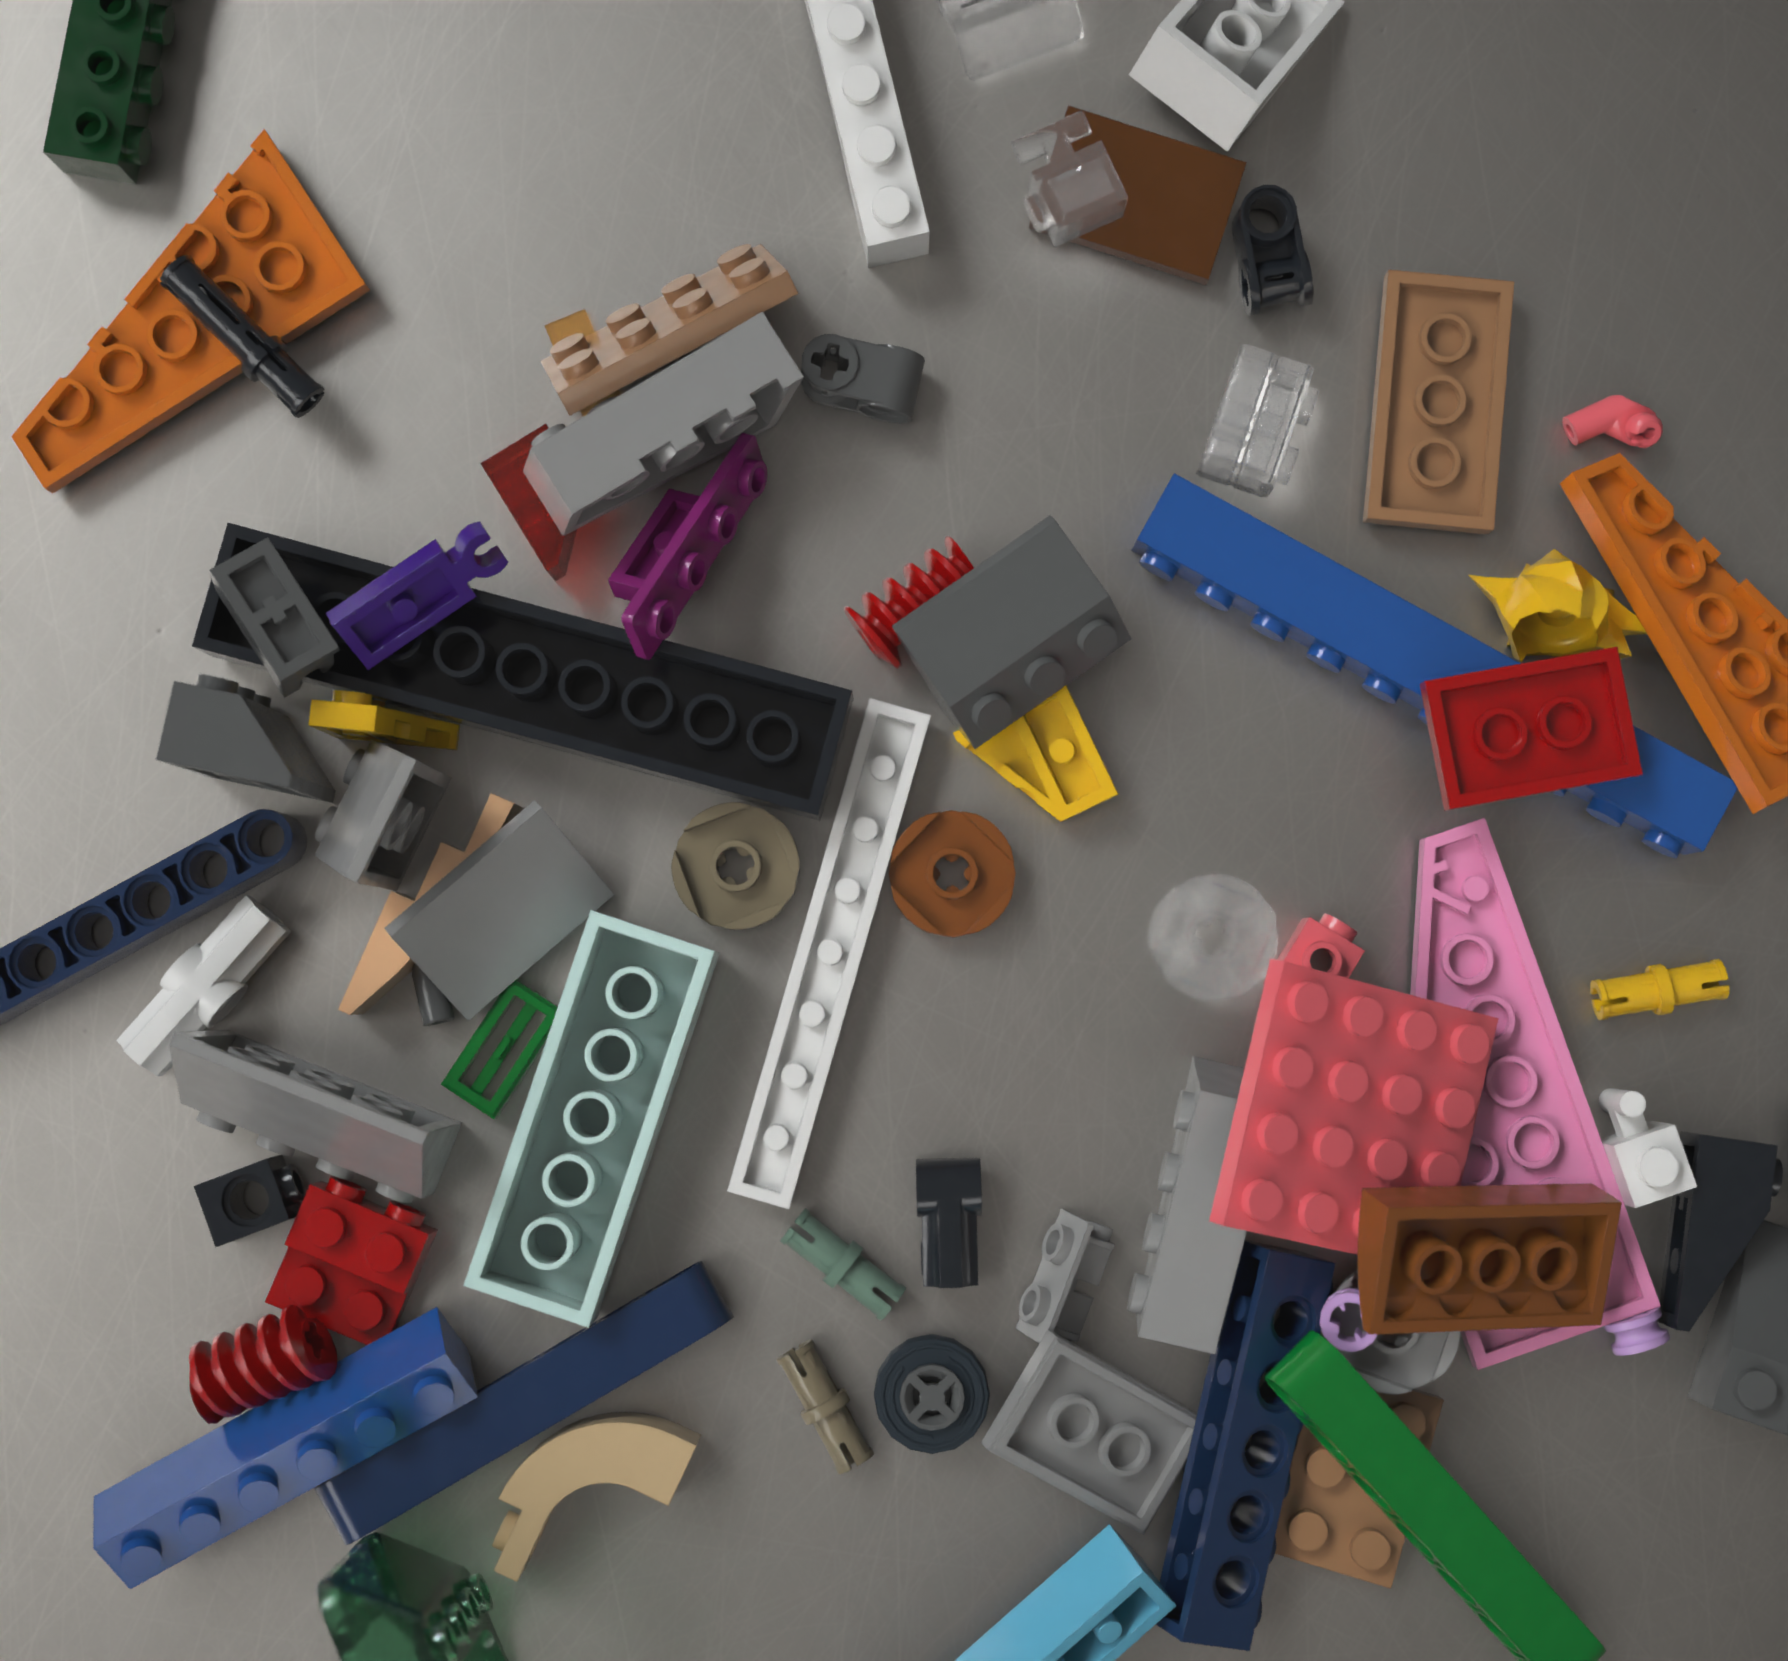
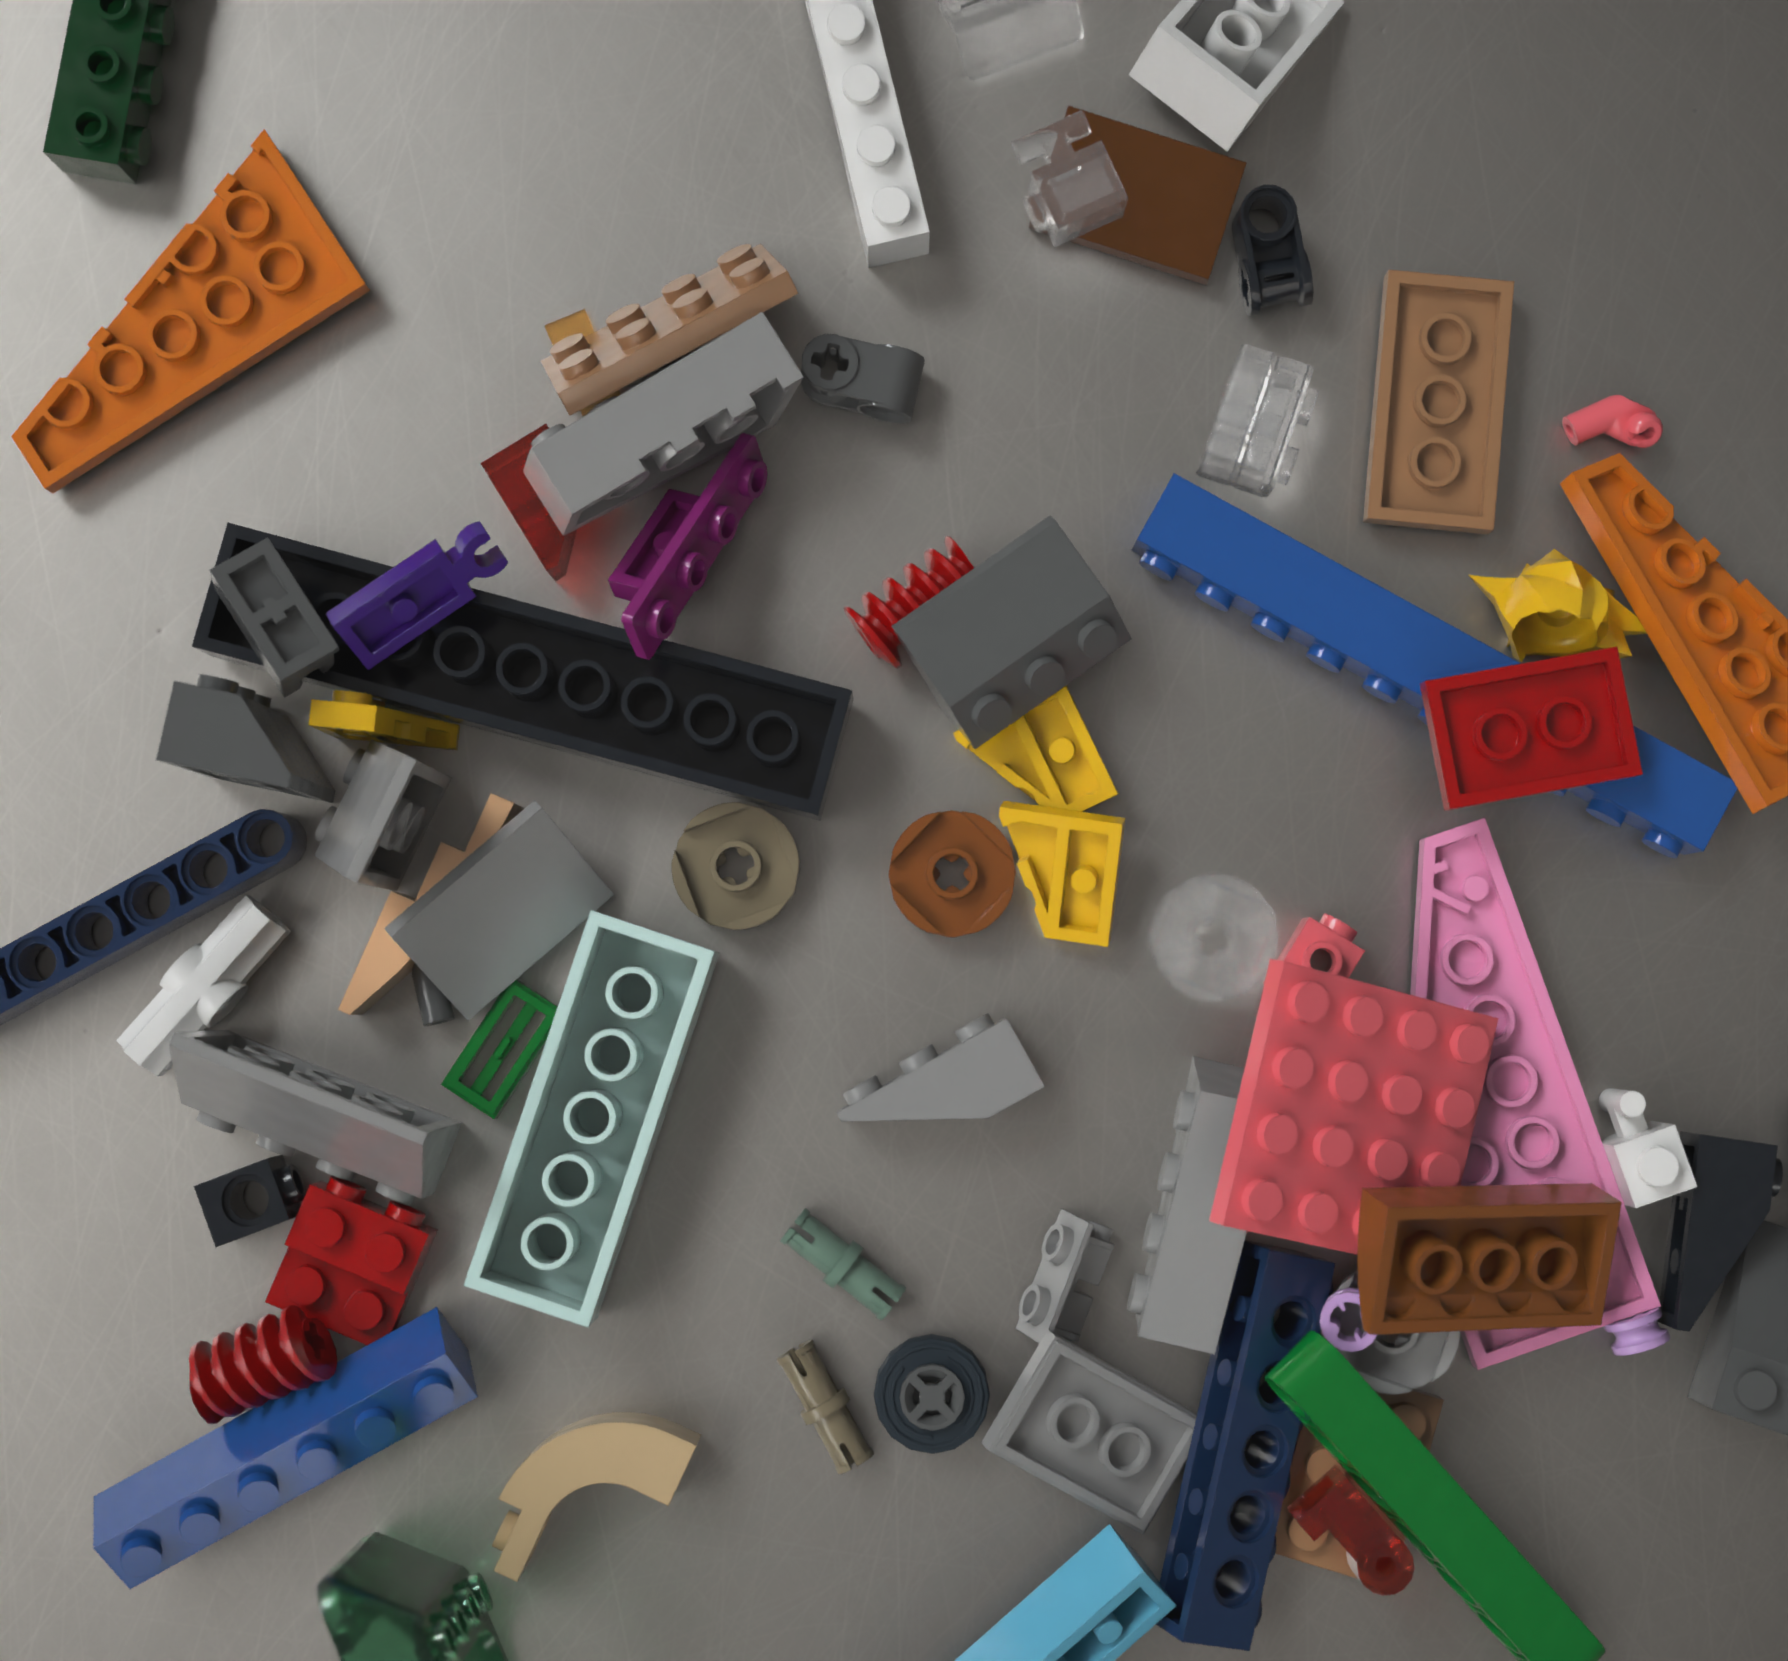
black pin [160,255,325,418] -> none
dark blue beam [314,1261,734,1545] -> none
white plate [727,698,931,1209] -> none
black piece [916,1158,982,1288] -> none
yellow pin [1590,959,1730,1020] -> none
none -> light grey slope [837,1013,1045,1121]
none -> yellow wing [999,801,1126,947]
none -> clear red leg [1287,1465,1415,1596]

